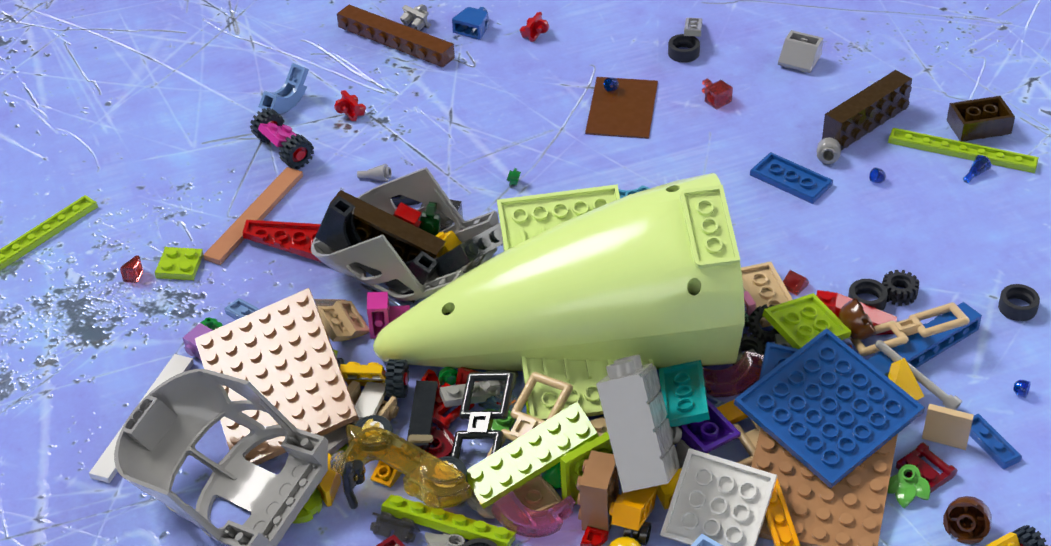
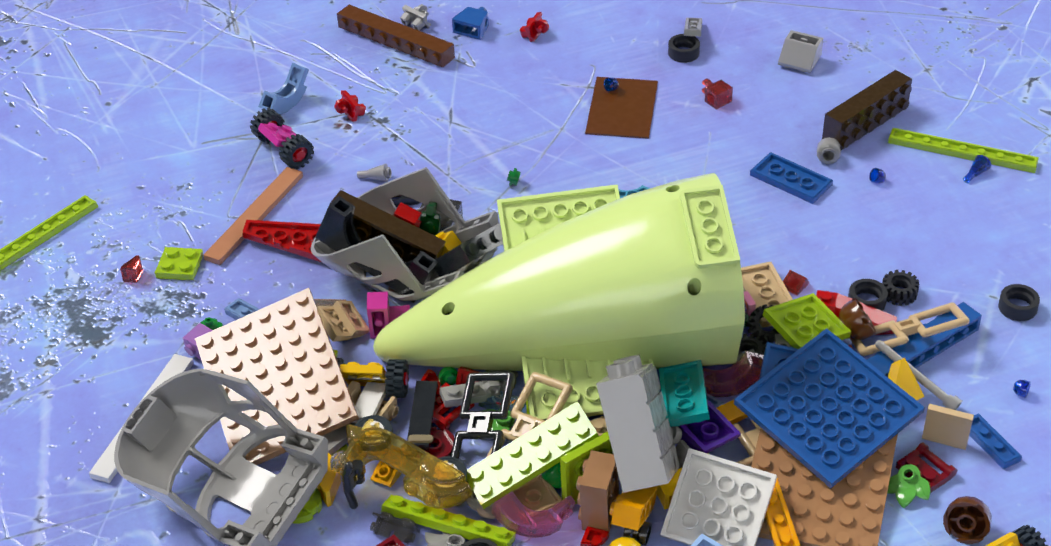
dark brown brick [947,96,1015,141] -> none

